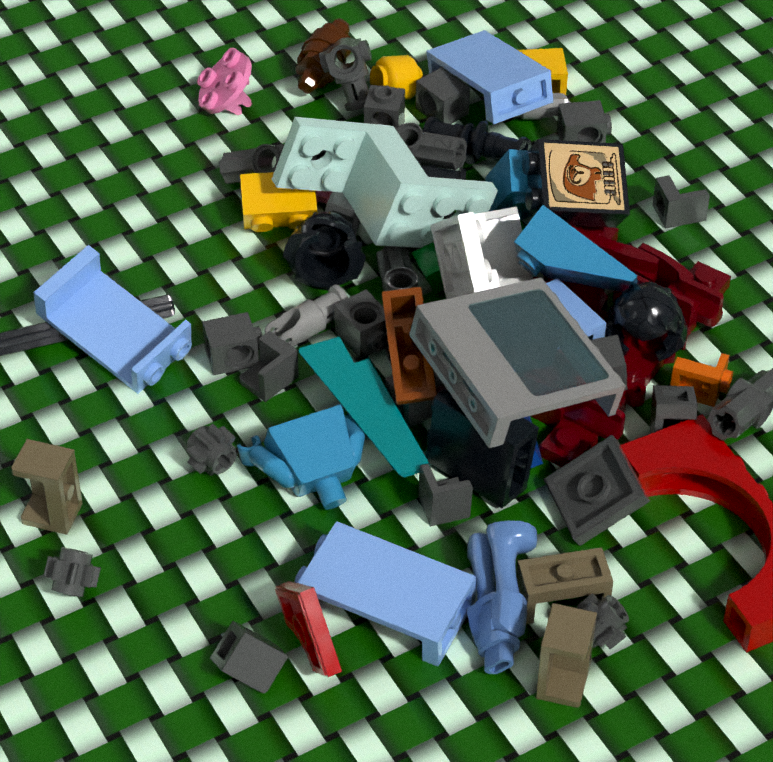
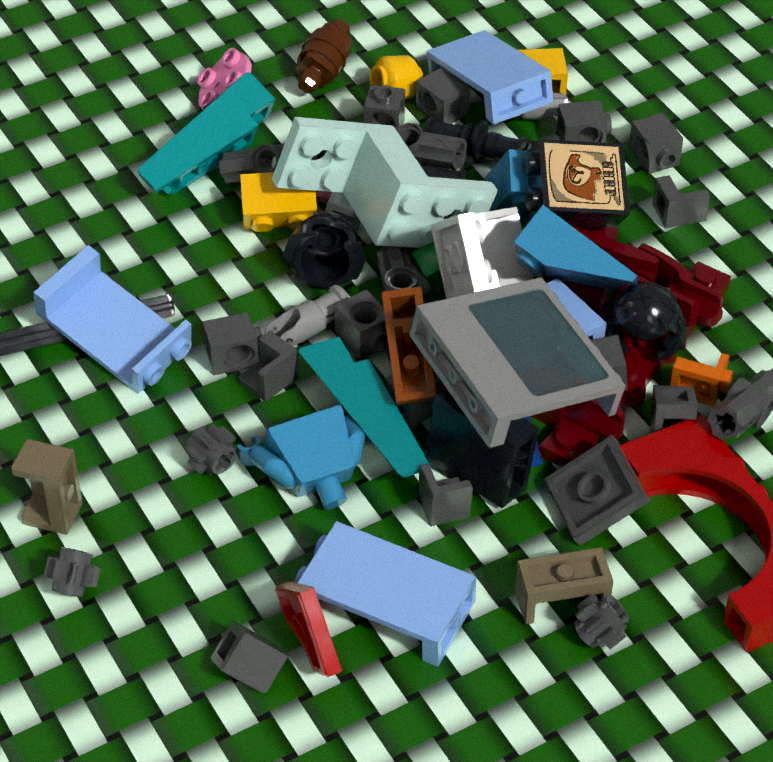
dark grey connector [319,37,372,111] -> none
medium blue piece [466,520,537,674] -> none
dark tan panel [536,603,597,708] -> none
none -> teal wedge [138,72,275,195]
none -> dark grey brick [629,113,683,174]

